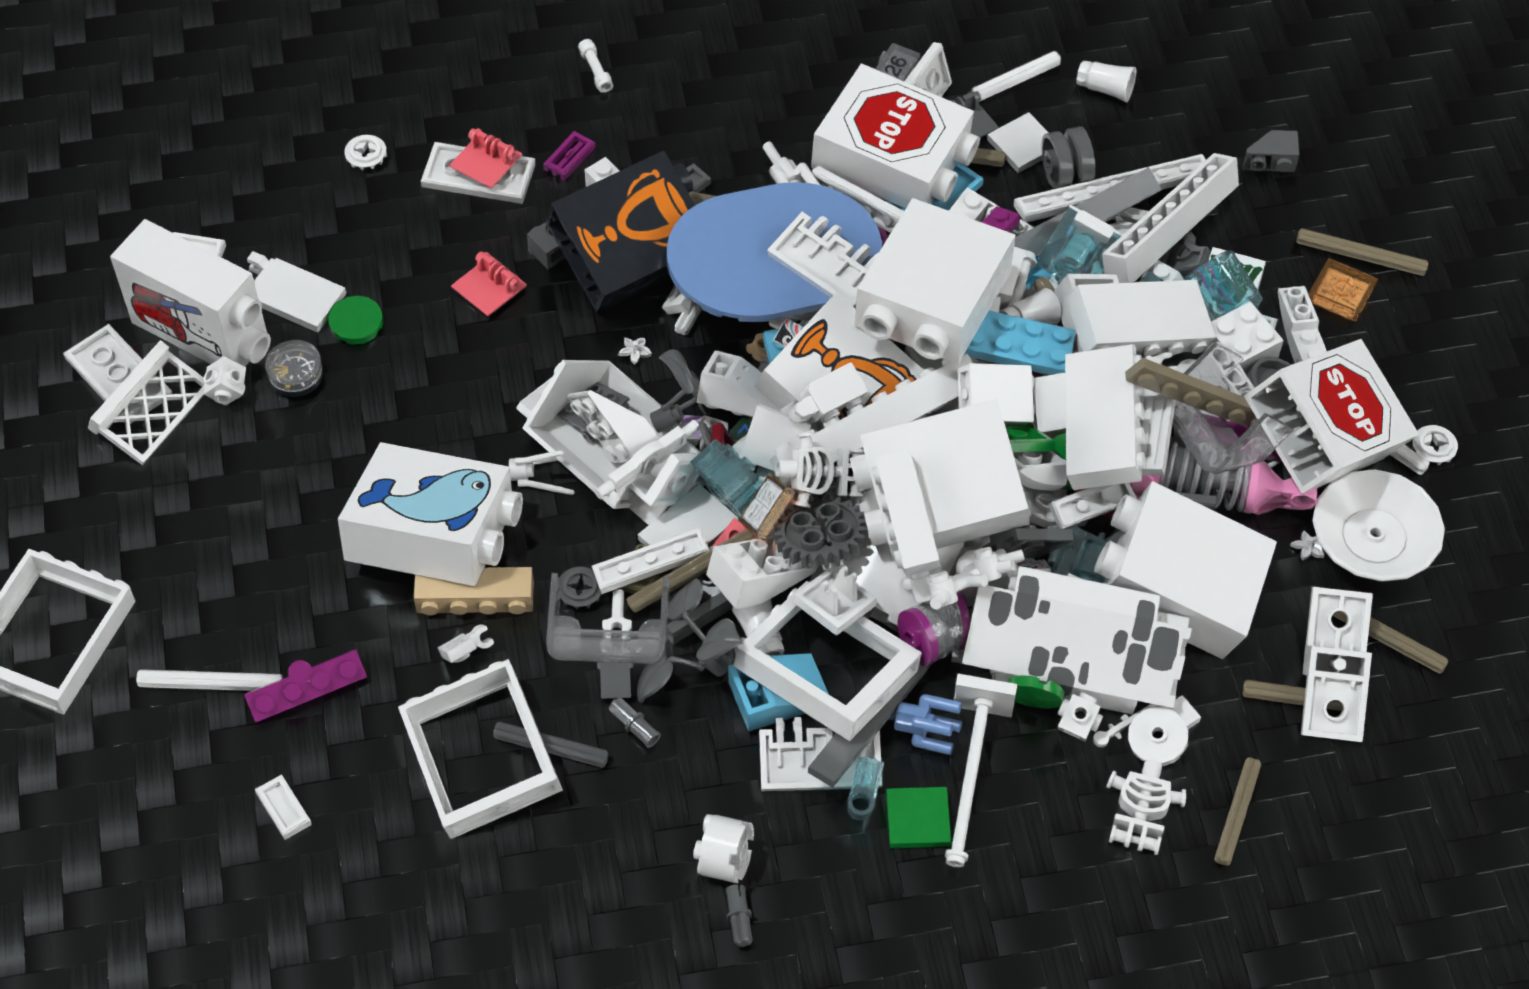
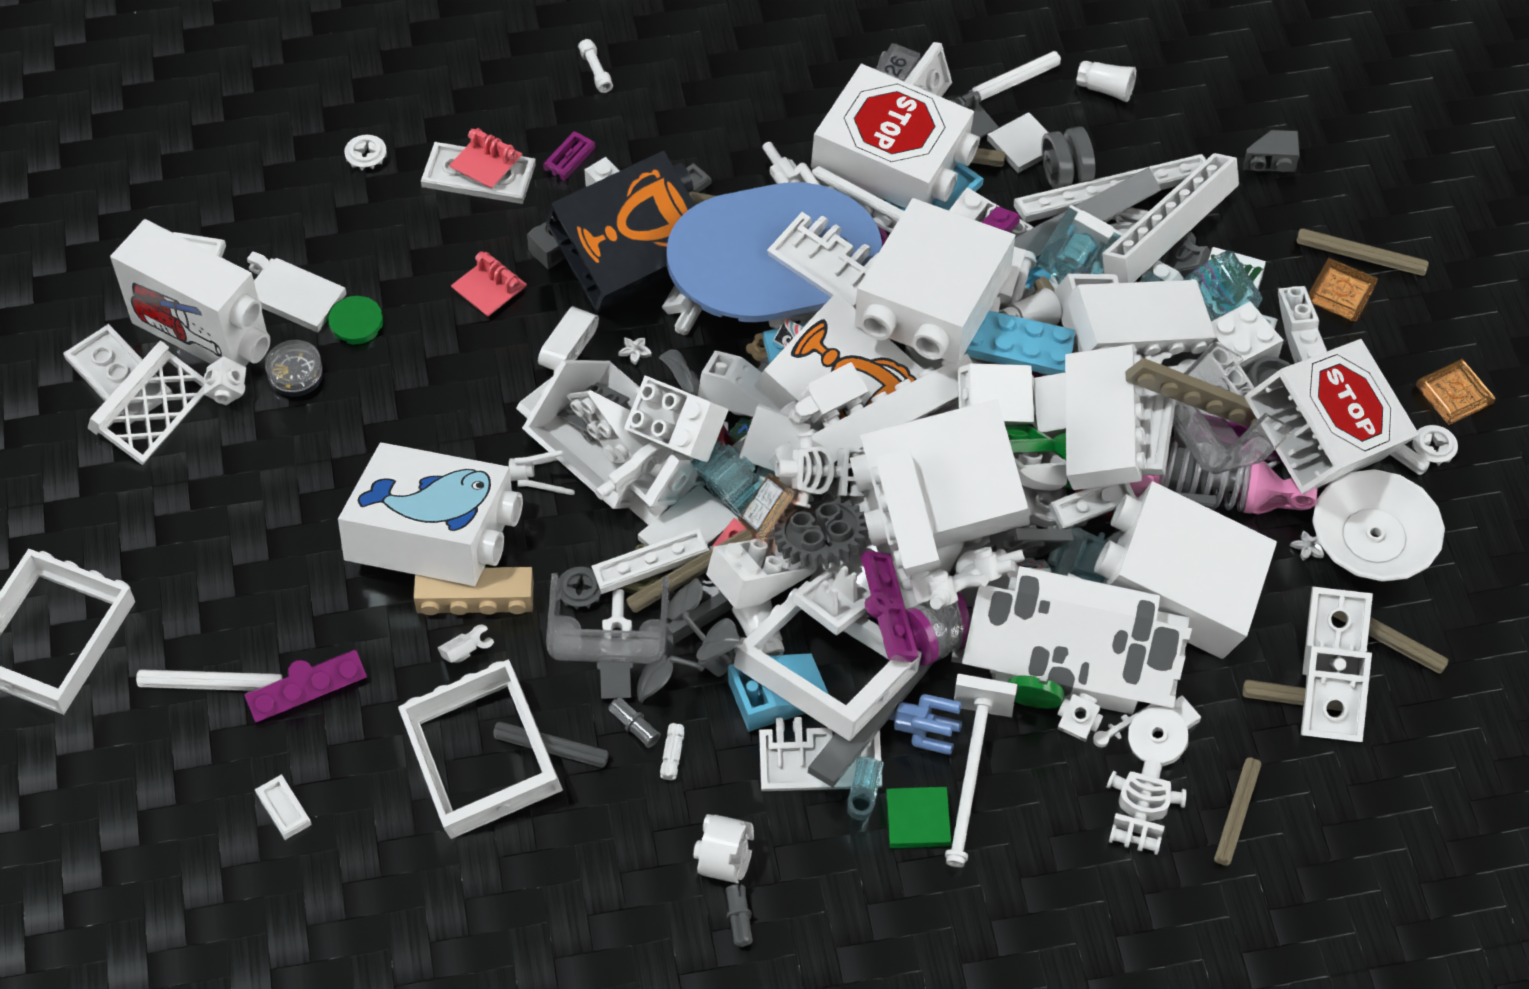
none -> white beam [538,306,599,370]
none -> white slope [624,376,729,463]
none -> white axle [660,723,685,780]
none -> magenta hinge [861,550,919,662]
none -> clear orange tile [1416,359,1495,425]

